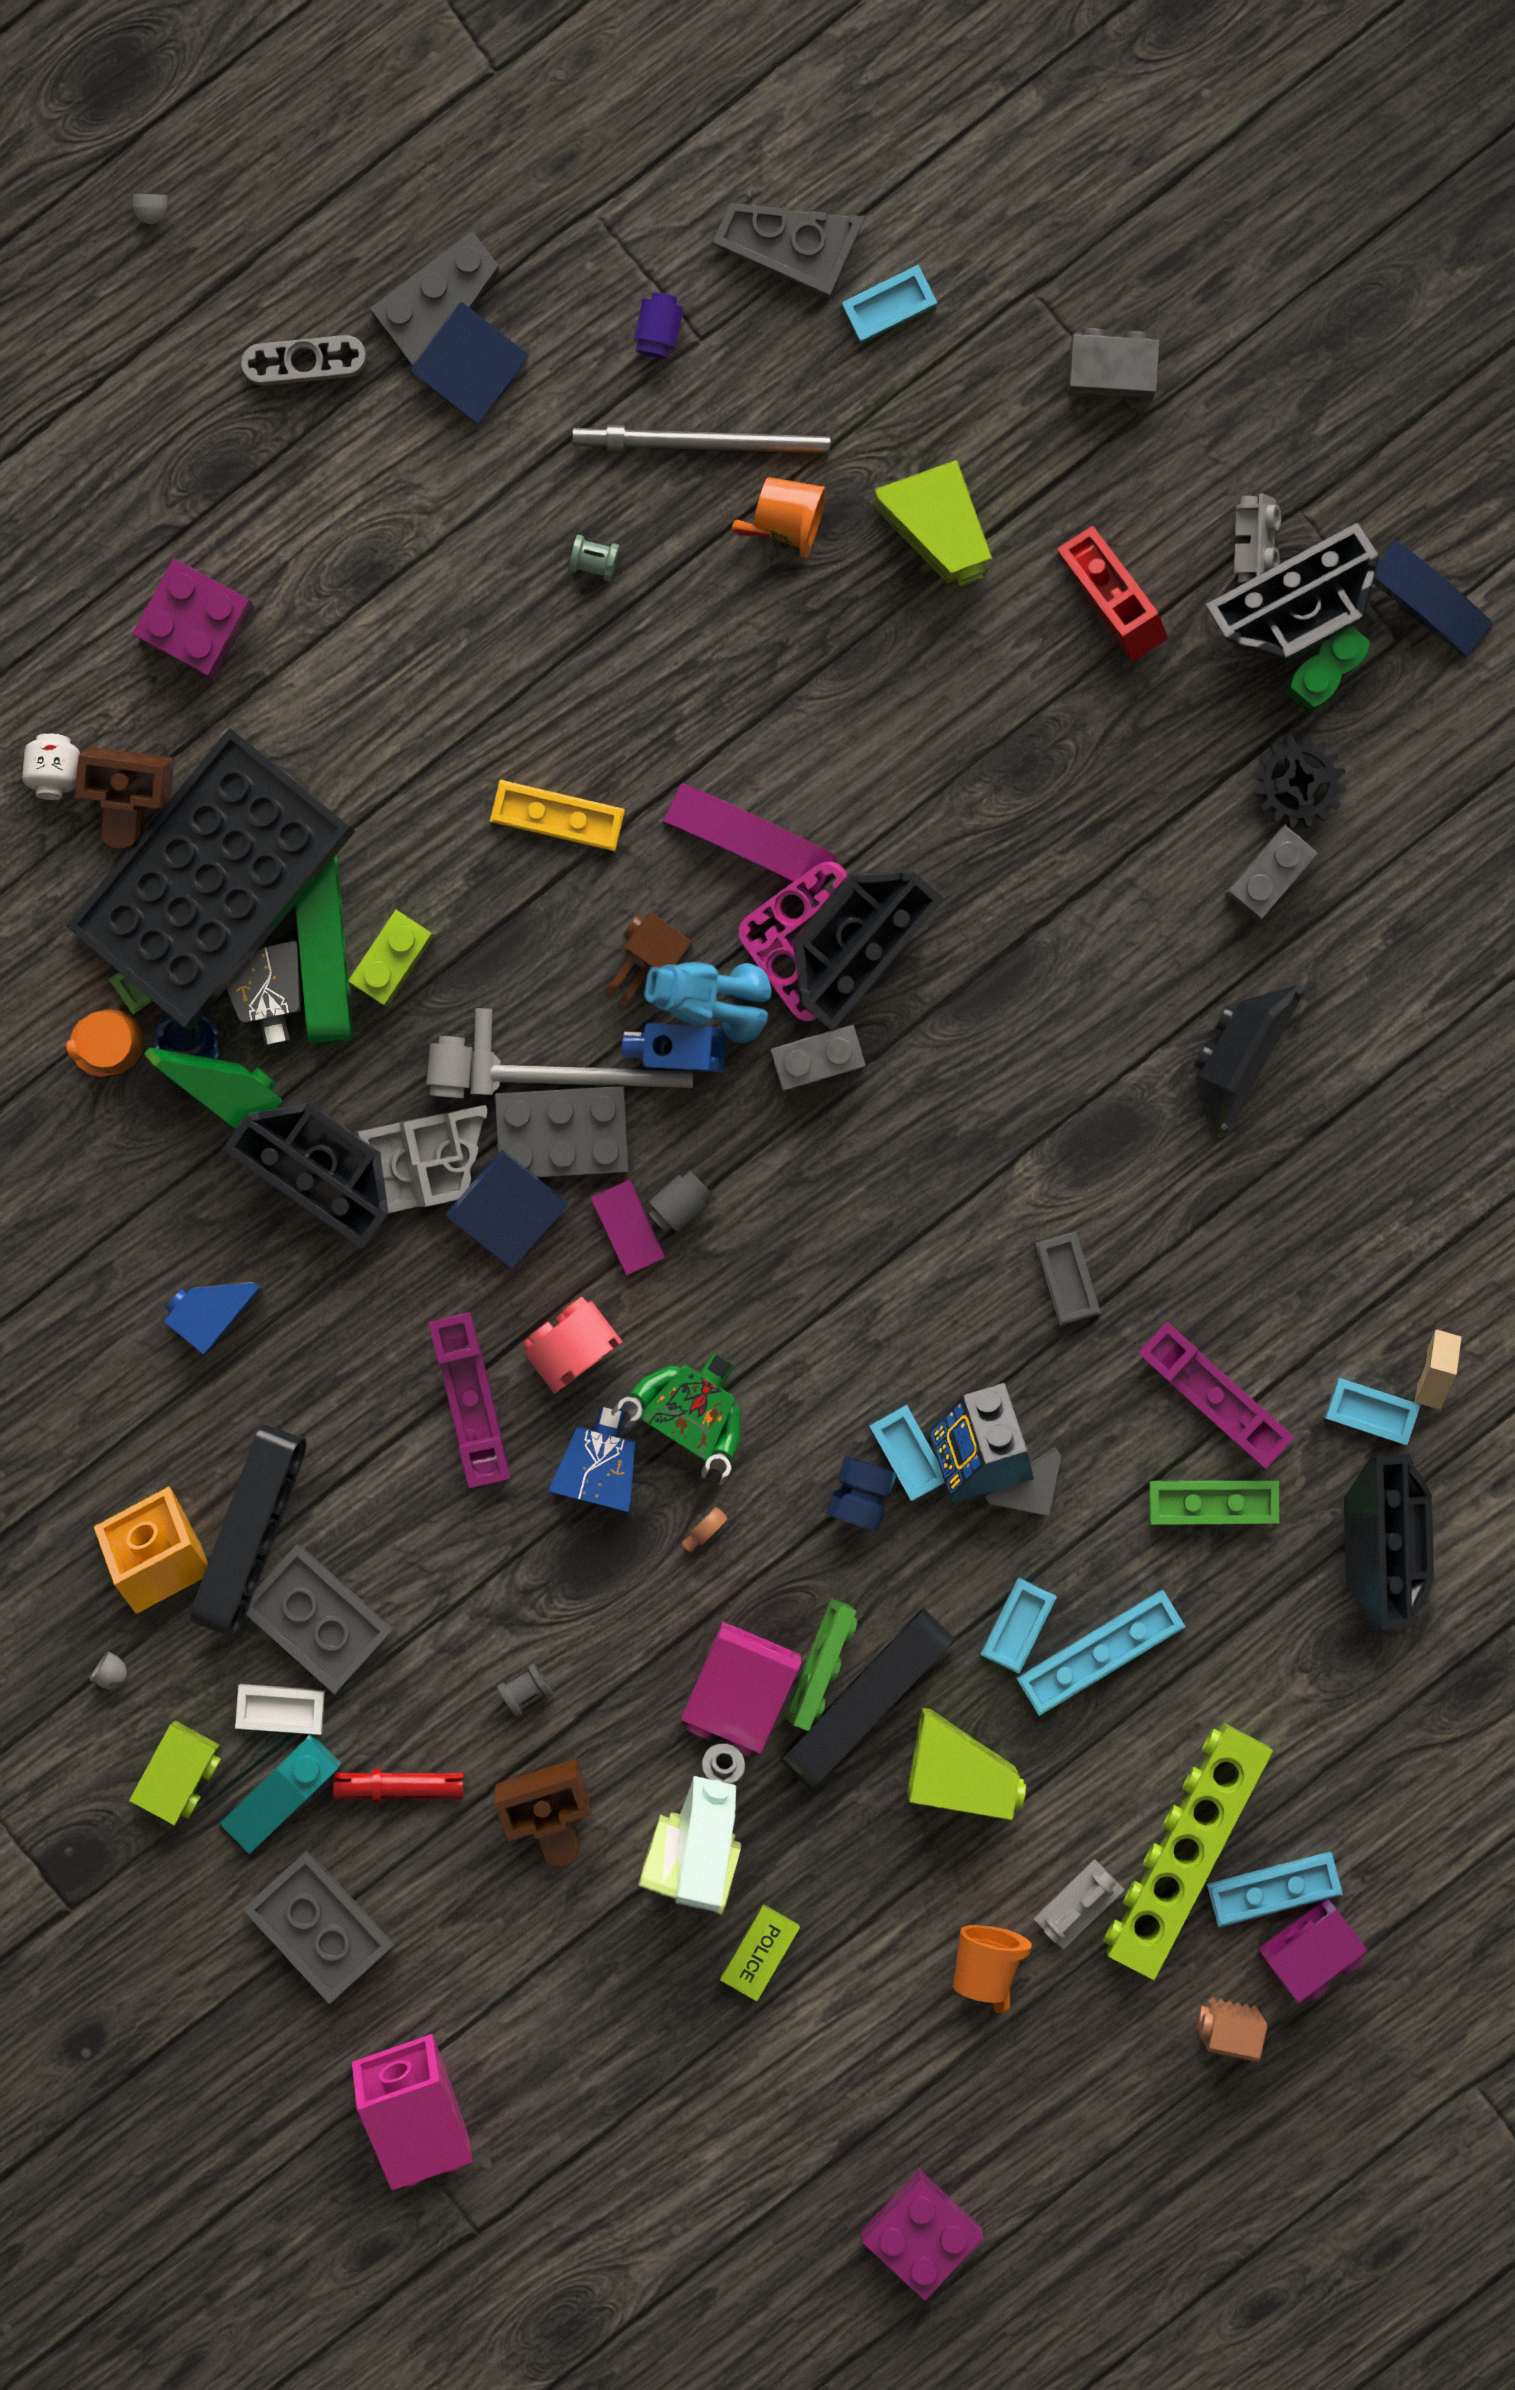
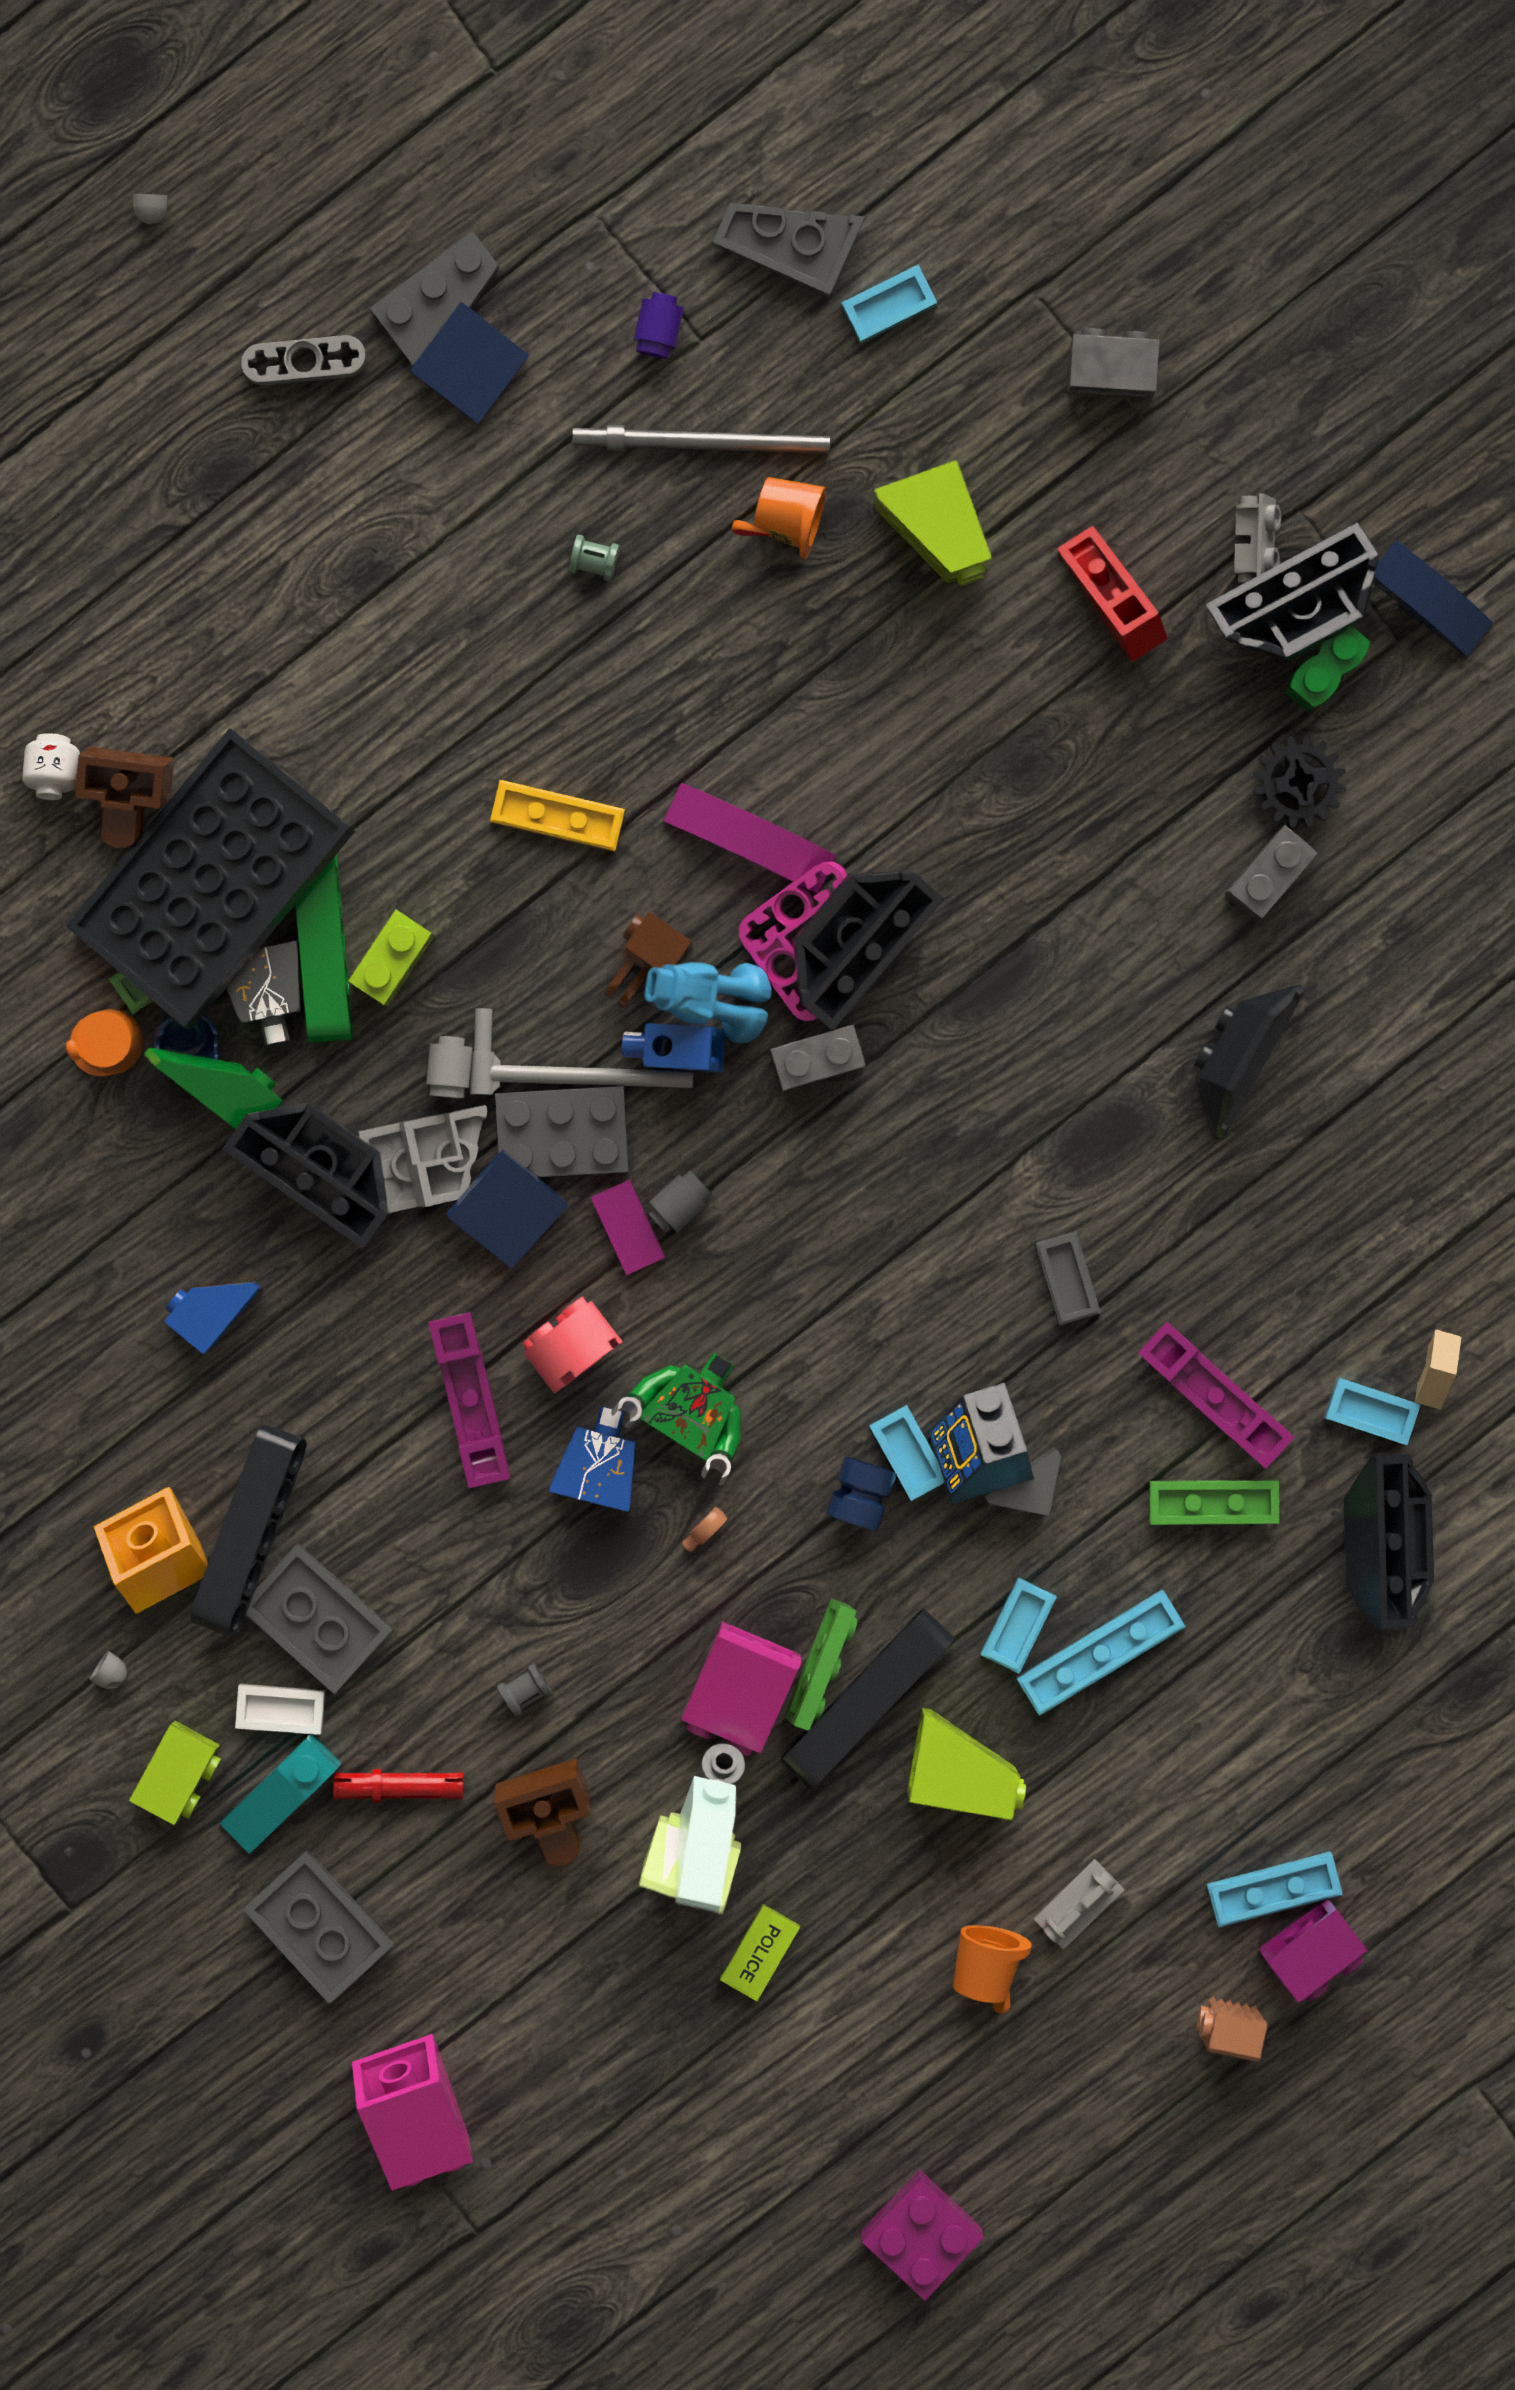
magenta brick [132,558,254,680] -> none
lime brick [1103,1723,1273,1980] -> none

